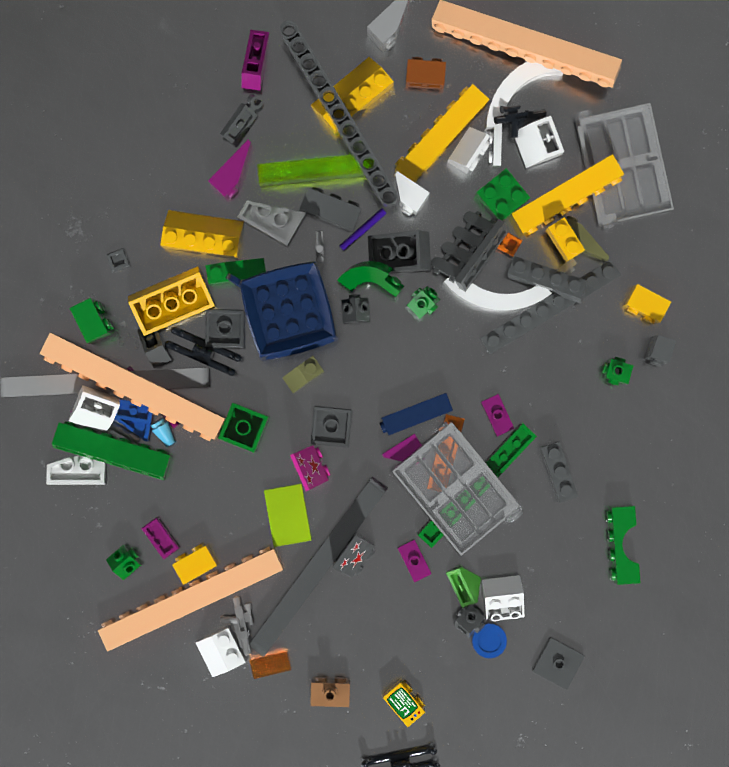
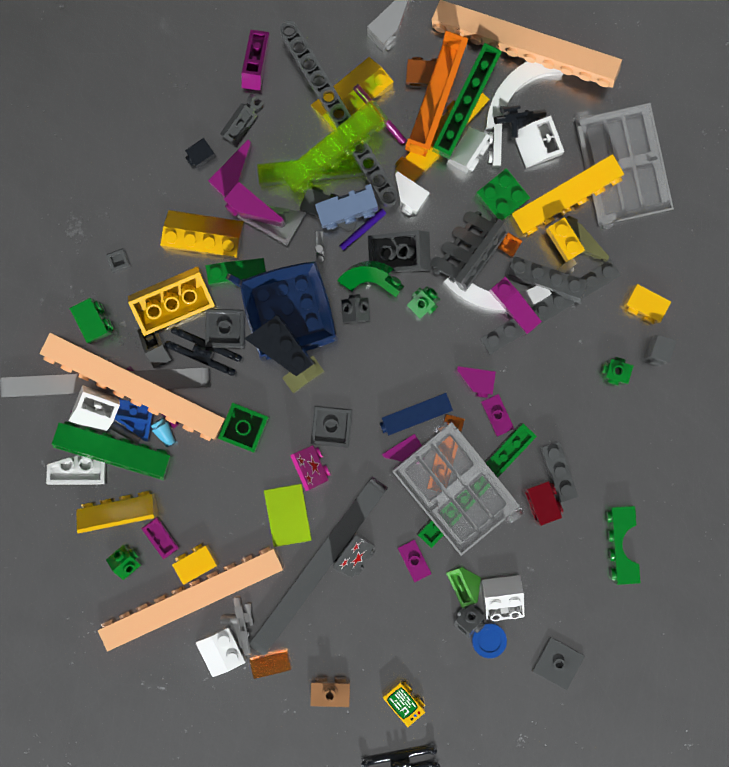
none -> yellow slope [76,491,159,534]
none -> black brick [185,138,216,169]
none -> magenta slope [224,182,285,227]
none -> black wedge [244,315,314,376]
none -> clear neon green brick [281,100,389,193]
none -> sand blue wedge [315,184,378,230]
none -> magenta bar [353,84,407,145]
none -> orange piece [405,31,469,157]
none -> green brick [432,43,502,159]
none -> magenta slope [456,366,496,398]
none -> magenta slope [489,277,542,334]
none -> dark red brick [523,480,564,526]

